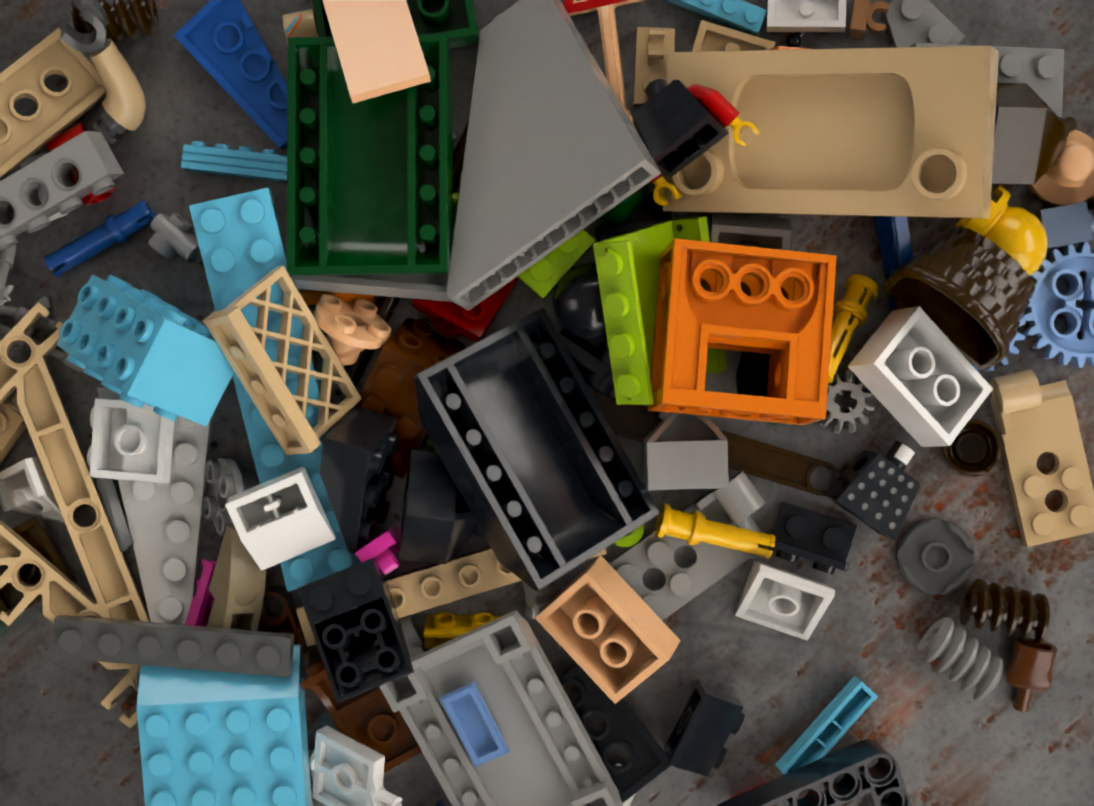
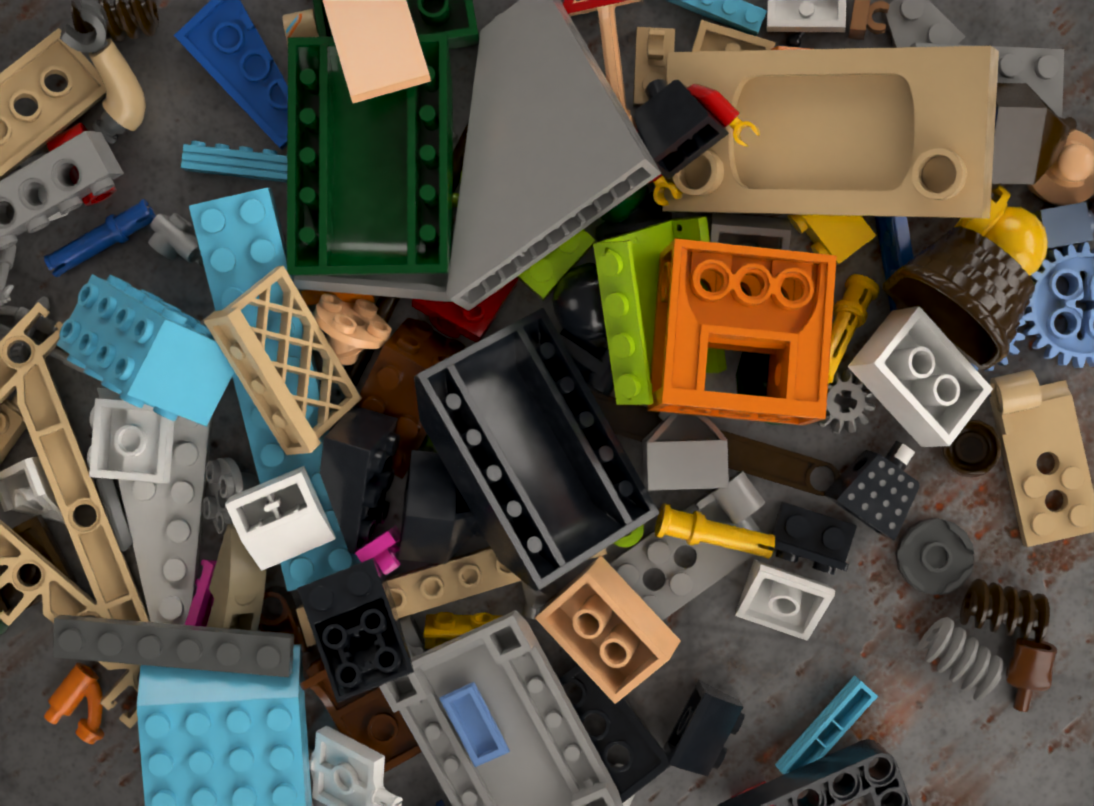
none -> orange plant [44,662,105,745]
none -> yellow brick [787,214,876,265]

